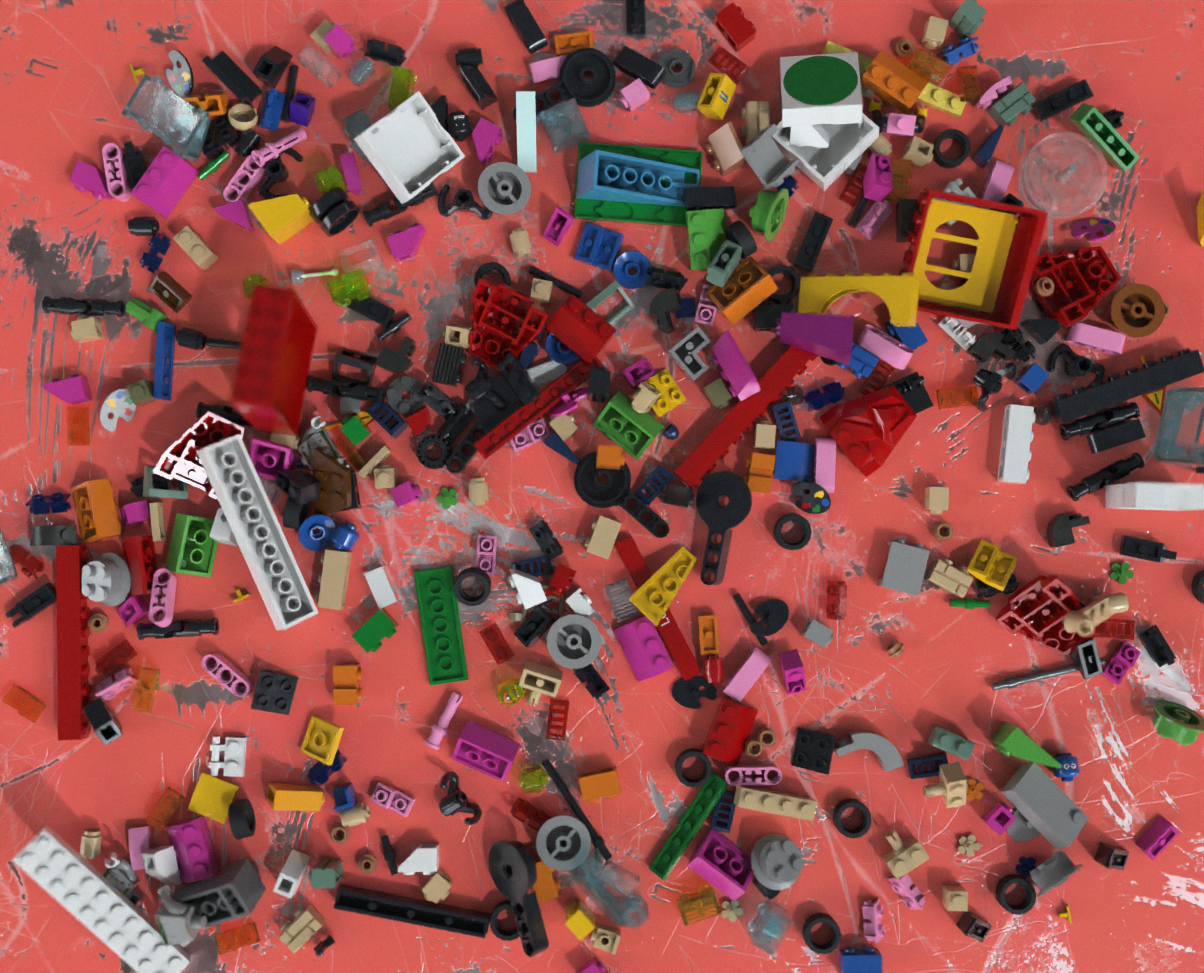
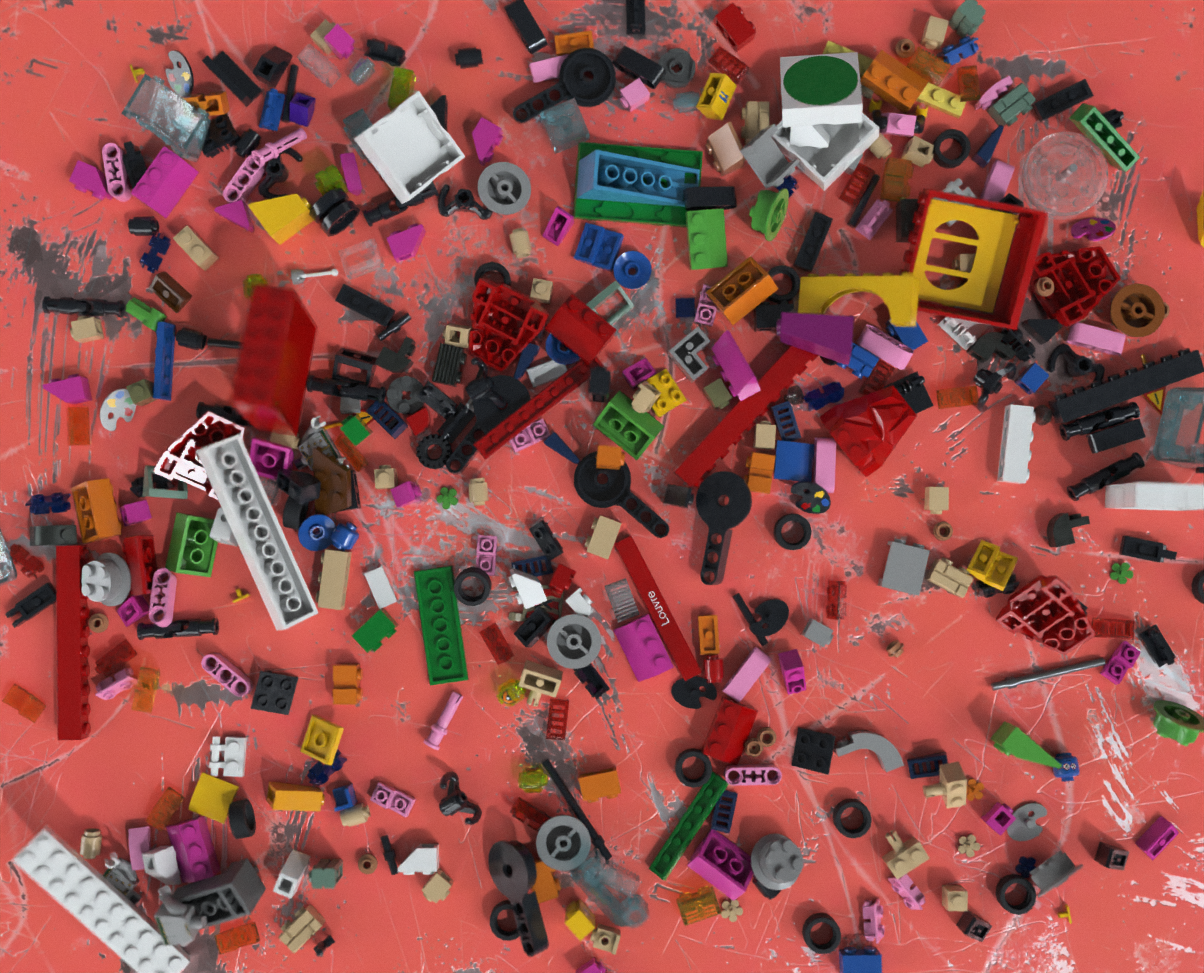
black slope [83,697,123,745] -> none
tan tile [149,502,167,542] -> none
green bar [197,151,230,181] -> none
tan hair [228,103,258,131] -> none
clear neon green brick [326,268,373,307] -> none
nougat plate [330,824,350,844] -> none
black tile [333,884,491,938] -> none
tan tile [358,445,392,479] -> none
black head [446,112,472,142] -> none
dark pink slope [451,721,521,782] -> none
black tile [459,65,498,110] -> none
black plate [496,352,542,406] -> none
light aqua slope [516,91,537,172] -> none
black bar [529,266,583,298] -> none
dark pink piece [549,388,589,417] -> none
tan brick [549,412,578,442] -> none
yellow wing [629,546,697,627] -> none
dark blue slope [634,464,674,506] -> none
black hinge [645,266,688,292] -> none
pearl dark grey brick [649,288,684,333] -> none
dark blue hinge [662,423,679,440] -> none
sand green brick [706,240,742,287] -> none
black tyre [725,220,757,259] -> none
tan brick [733,785,817,821] -> none
clear light blue brick [747,898,792,956] -> none
dark pink slope [863,153,893,202] -> none
sand green brick [927,725,975,761] -> none
green bar [949,598,990,609] -> none
light grey brick [1000,762,1089,848] -> none
tan plate [1064,592,1129,636] -> none
black slope [1069,638,1103,680] -> none

